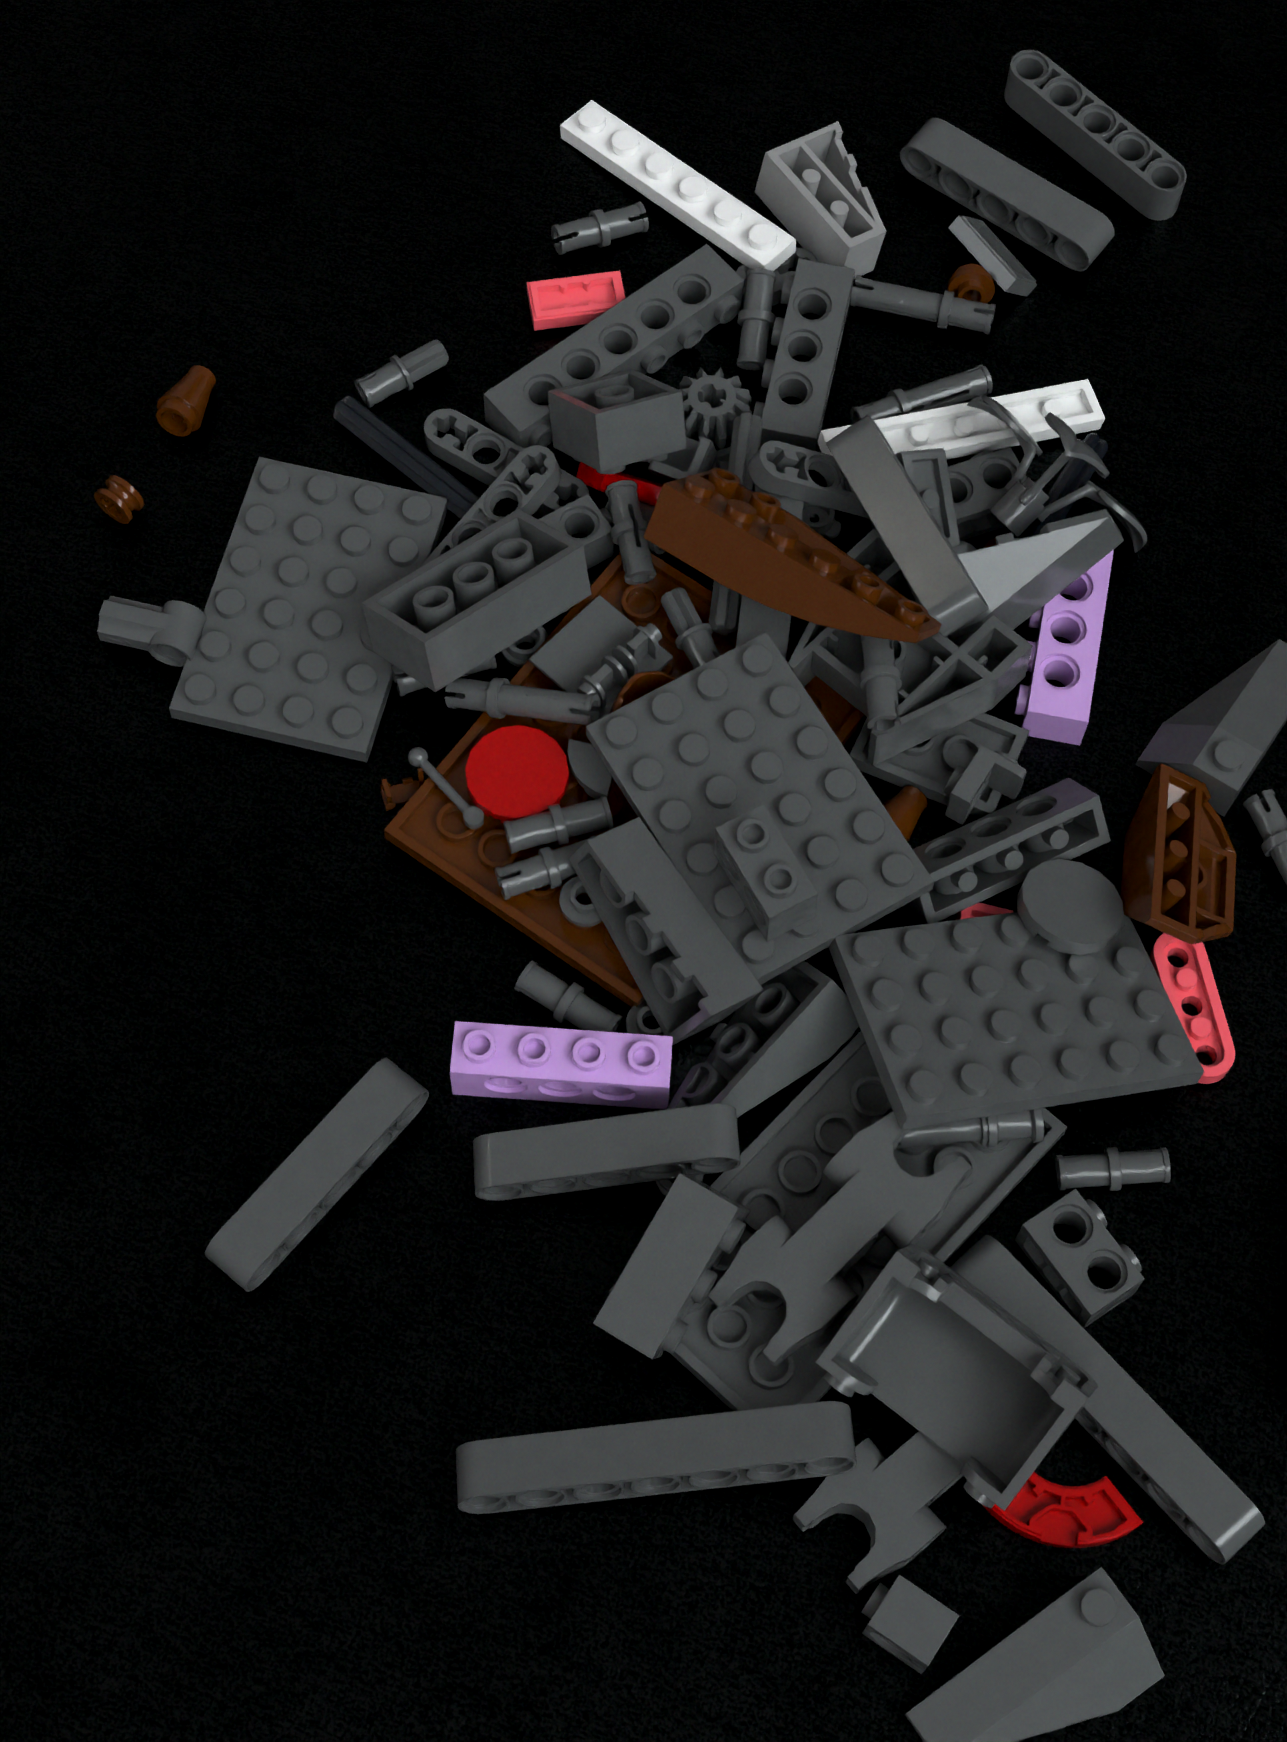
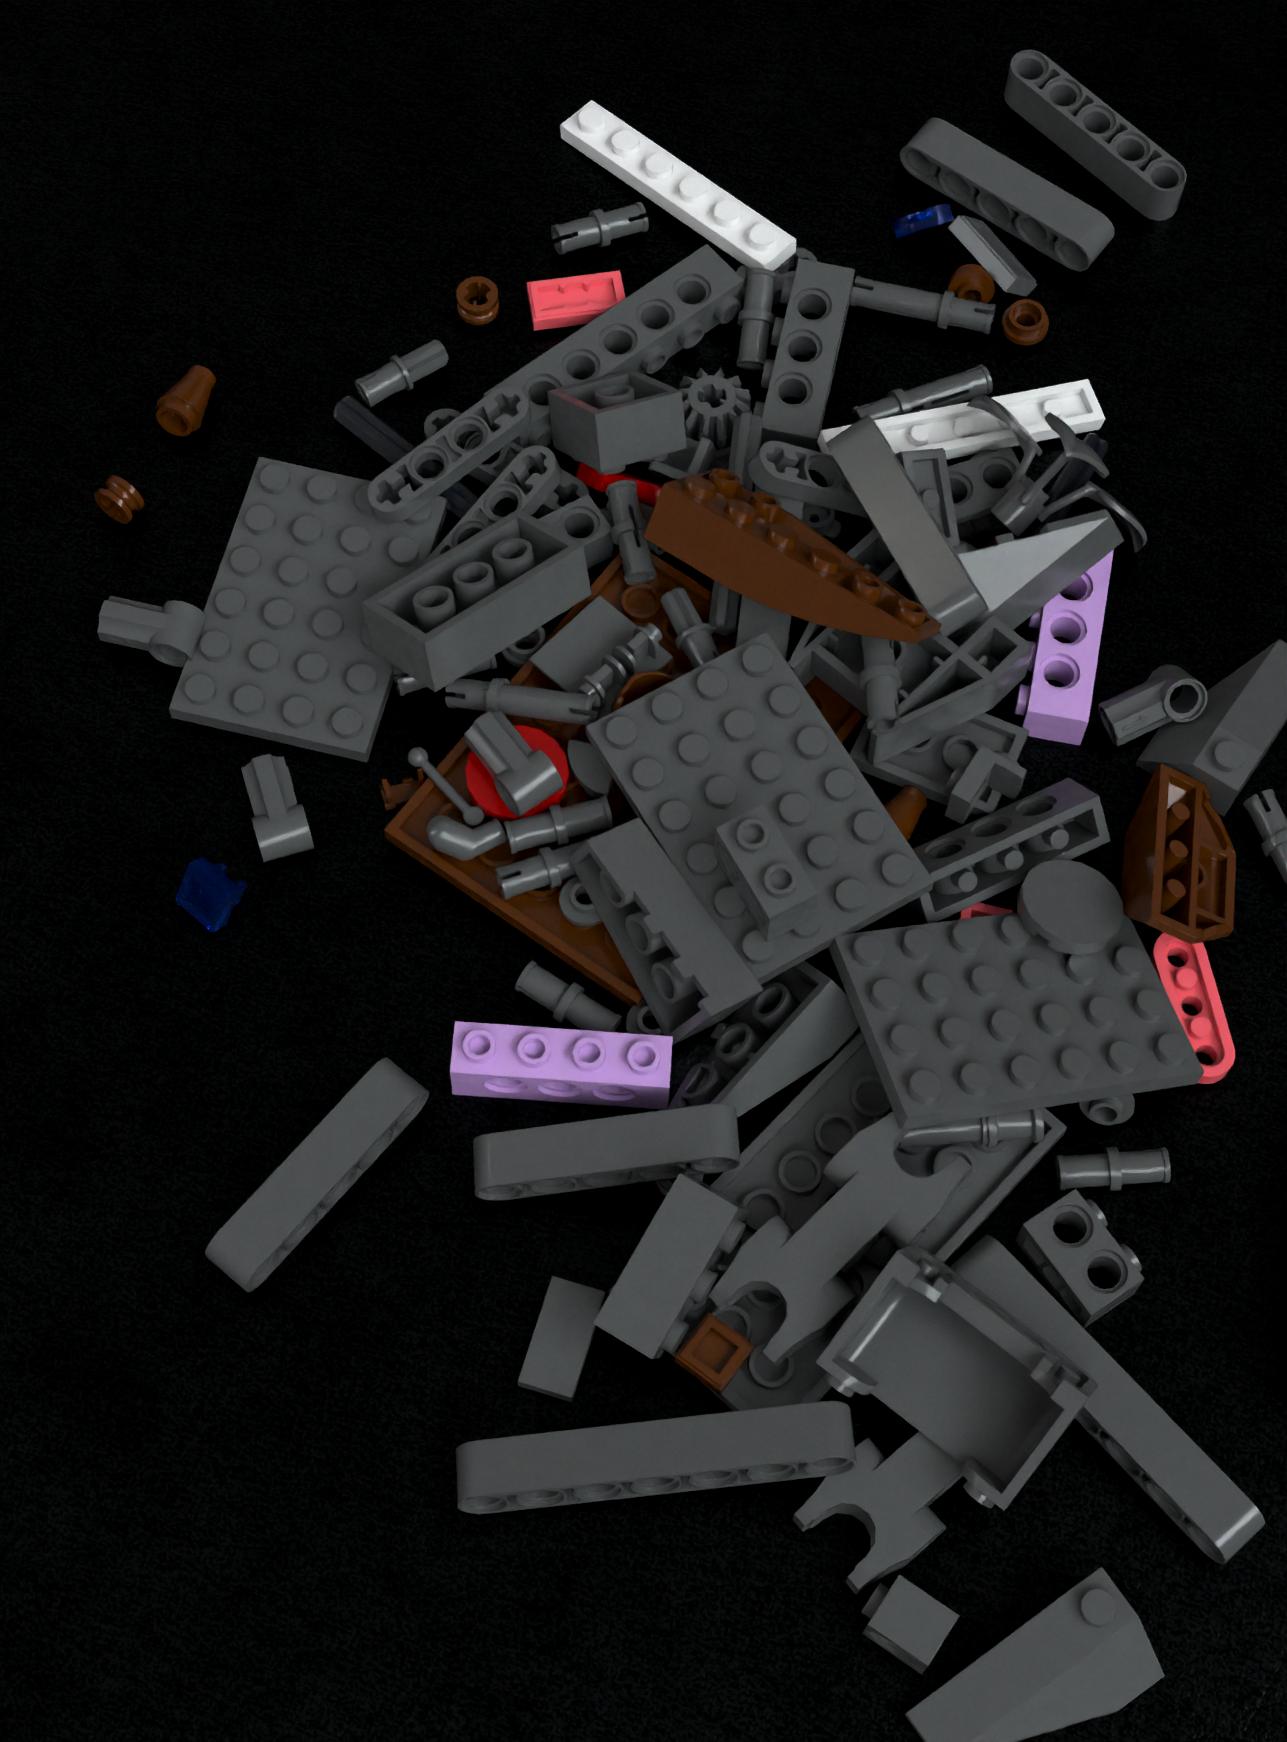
light grey wedge [755,122,886,279] -> none
red tile [983,1472,1143,1548] -> none
none -> clear blue tile [175,856,247,933]
none -> dark grey piece [241,754,314,862]
none -> dark grey beam [367,386,532,524]
none -> dark grey arm [426,815,508,861]
none -> reddish brown bush [456,276,499,325]
none -> dark grey piece [464,710,563,817]
none -> dark grey tile [518,1276,606,1402]
none -> reddish brown tile [674,1312,755,1395]
none -> clear blue tile [893,203,954,239]
none -> reddish brown plate [1001,299,1049,346]
none -> dark grey plate [1079,1094,1135,1125]
none -> dark grey piece [1098,664,1208,747]

